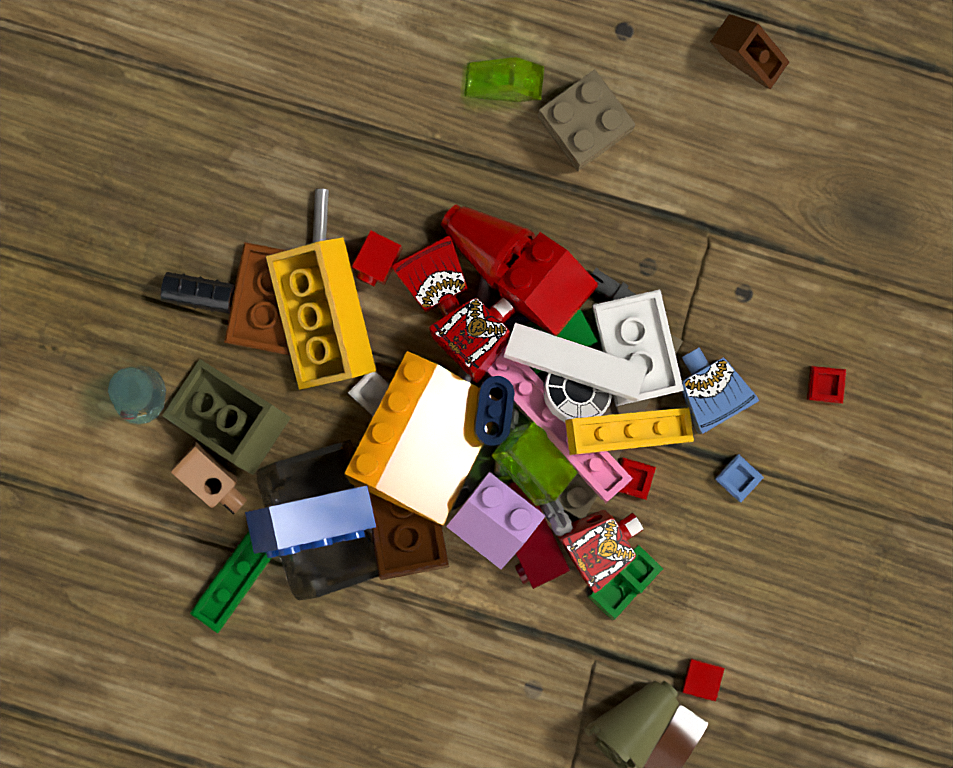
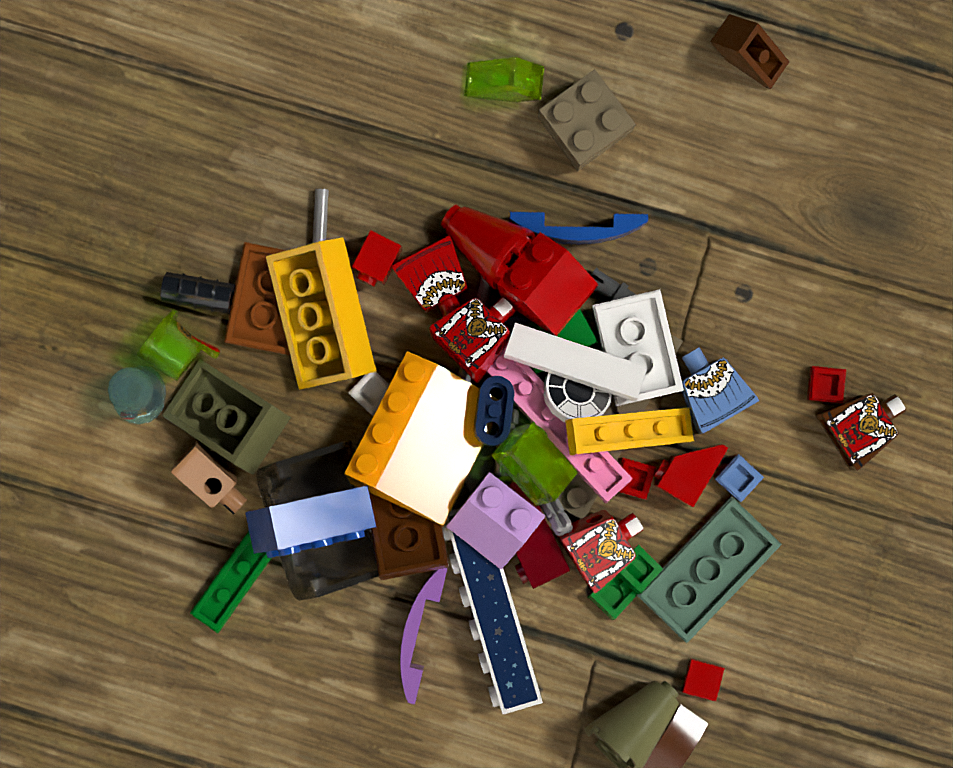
none -> clear neon green hat [137,309,220,381]
none -> medium lavender slope [400,568,447,705]
none -> dark blue brick [442,507,543,715]
none -> blue slope [509,212,648,245]
none -> sand green tile [637,496,782,643]
none -> red slope [653,444,728,507]
none -> torso [815,393,906,471]

